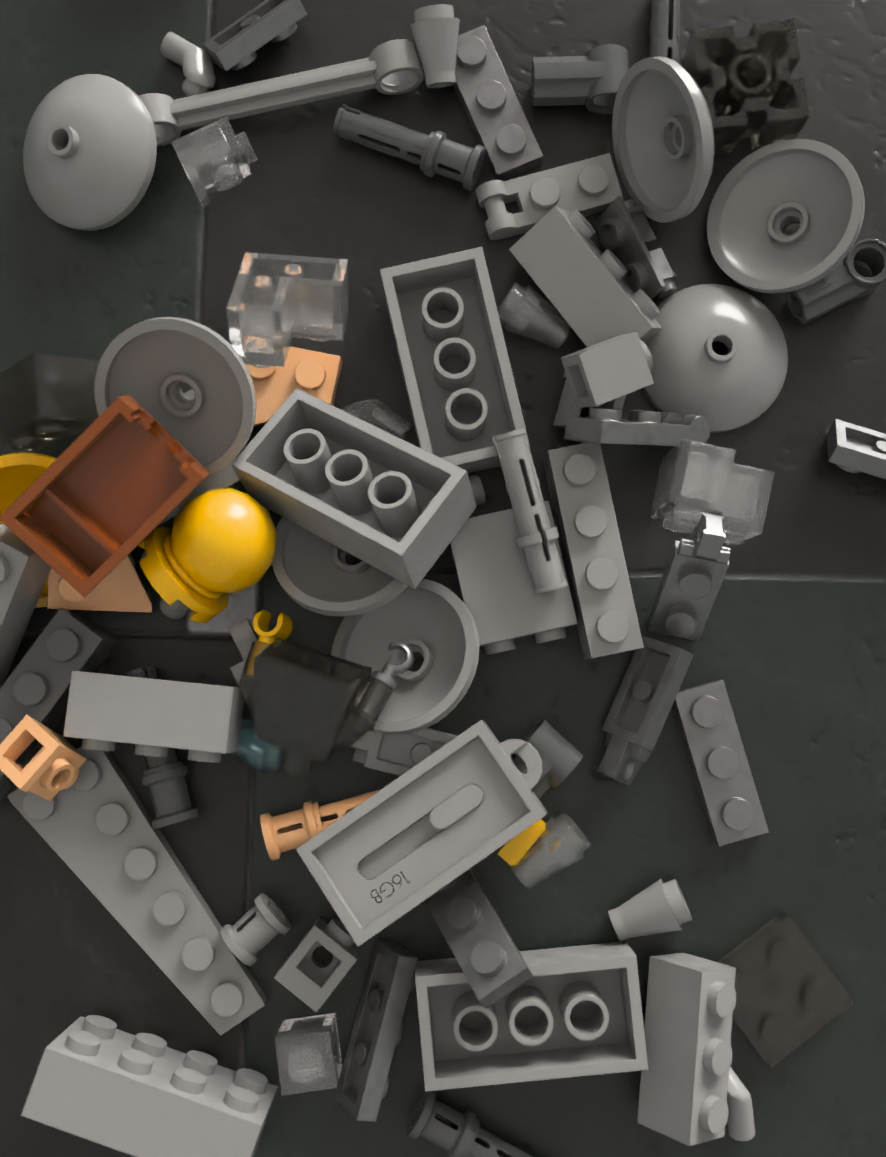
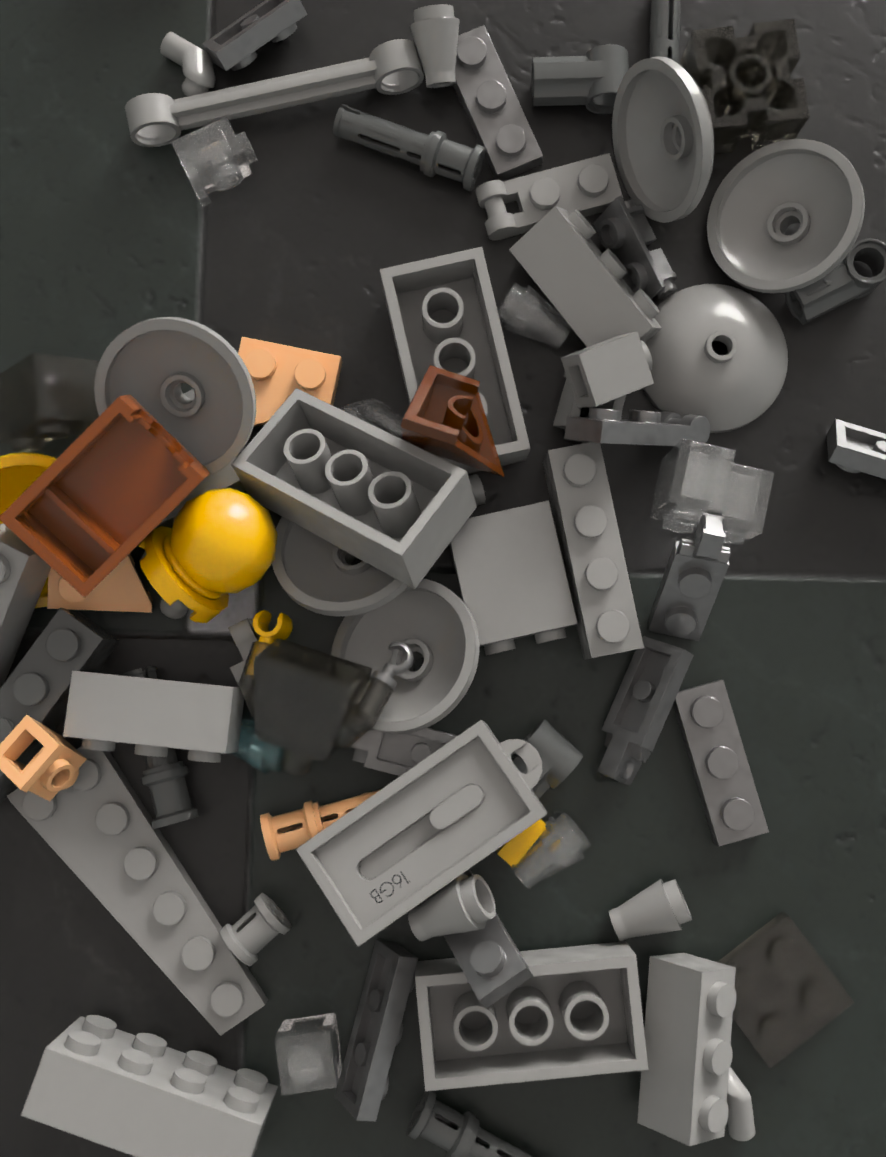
light grey dish [23,74,157,231] -> none
clear brick [226,252,349,368] -> none
light grey brick [274,917,360,1013] -> none
light grey pin [492,428,568,594] -> none
none -> reddish brown slope [401,365,505,478]
none -> light grey cone [408,874,496,941]

